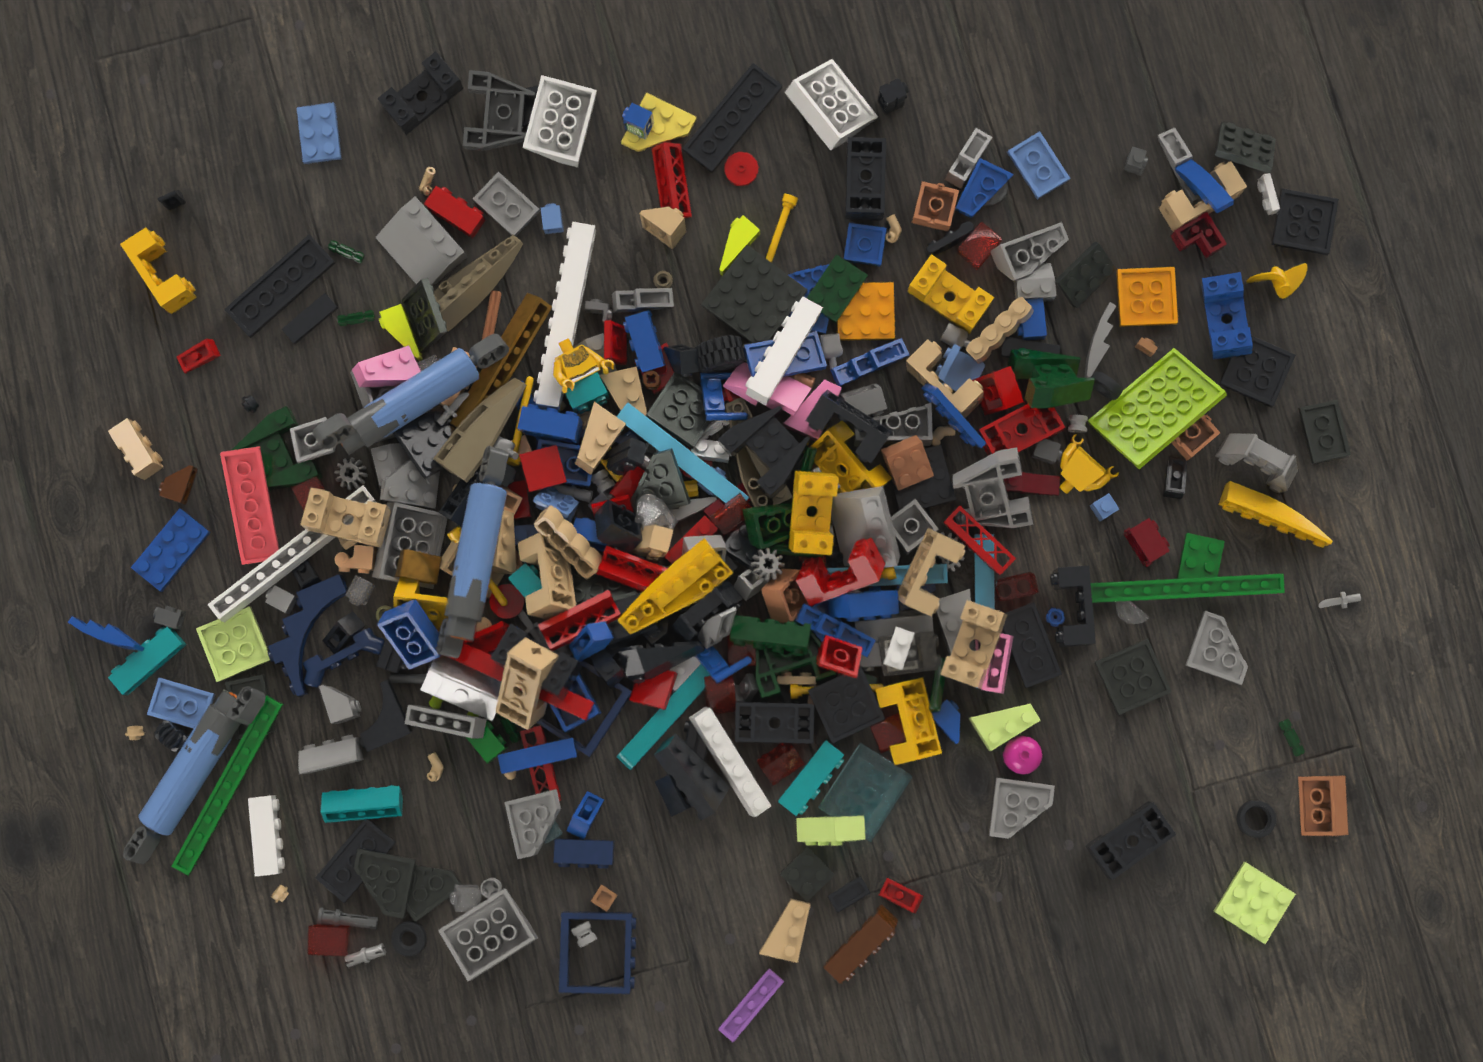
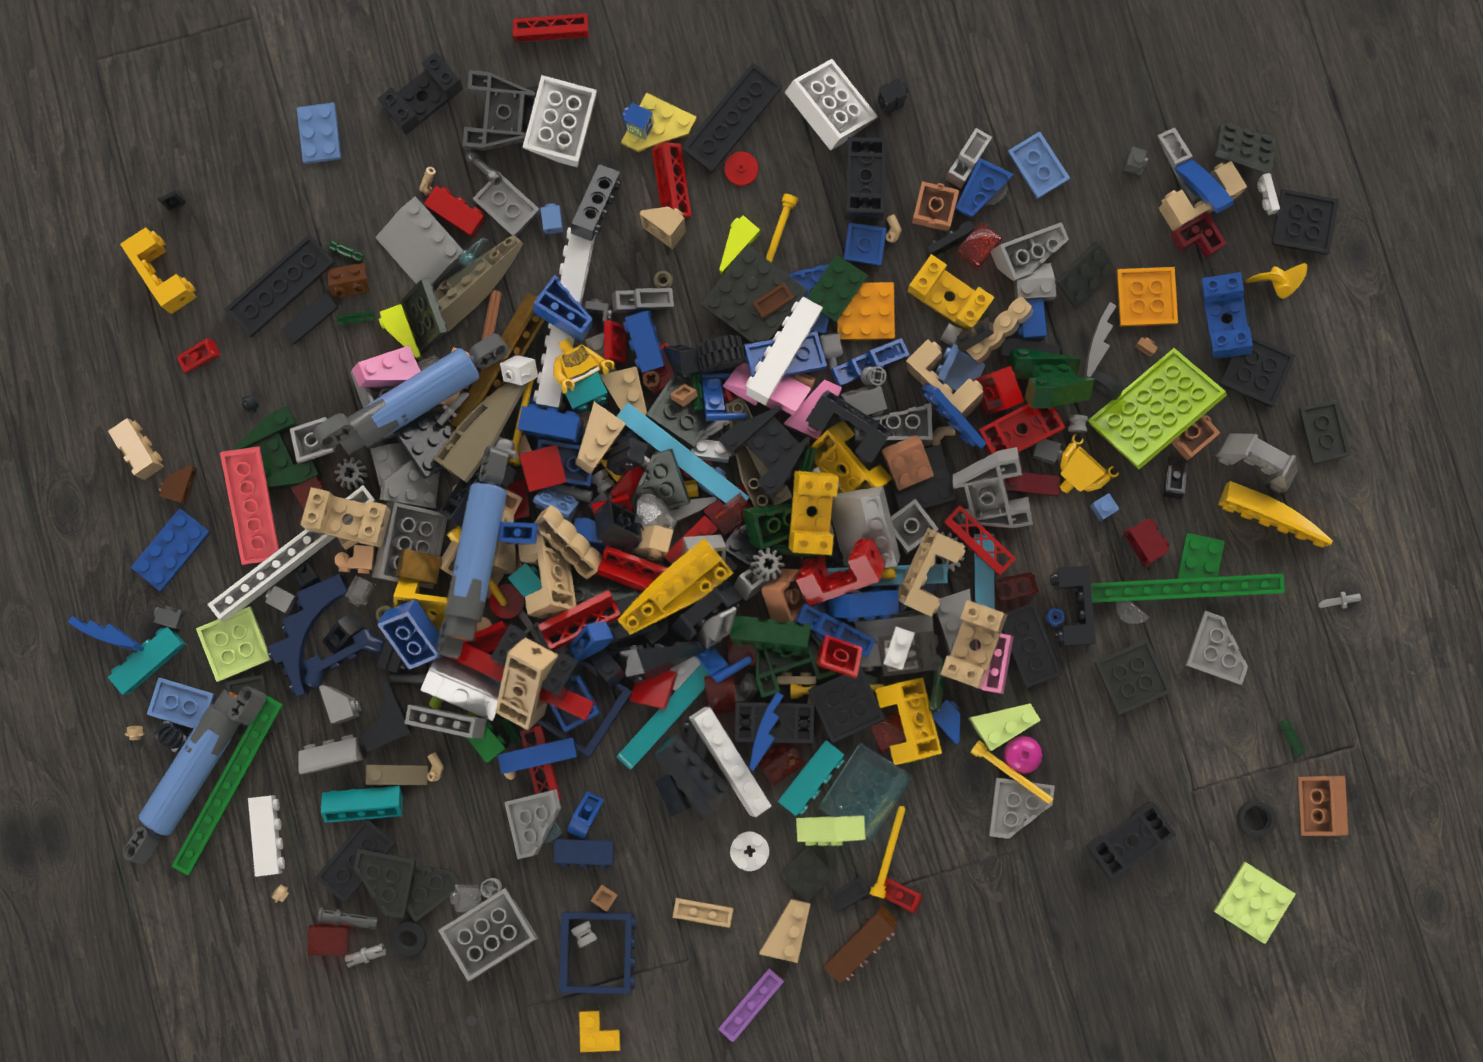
none -> reddish brown bracket [327,262,370,298]
none -> dark tan slope [366,765,429,785]
none -> clear light blue plate [458,239,488,267]
none -> dark grey bar [466,150,503,185]
none -> blue slope [499,522,538,545]
none -> white head [500,355,538,385]
none -> red fence [512,13,589,42]
none -> blue wedge [533,275,593,343]
none -> black brick [571,164,622,241]
none -> yellow plate [579,1011,620,1052]
none -> medium nougat plate [670,384,698,406]
none -> tan tile [672,898,733,928]
none -> dark green axle [690,374,704,411]
none -> white plate [730,832,769,871]
none -> blue slope [750,692,783,771]
none -> reddish brown tile [752,282,794,320]
none -> light grey wheel [861,367,886,386]
none -> yellow piece [869,806,905,899]
none -> black plate [957,317,994,352]
none -> yellow piece [970,740,1053,804]

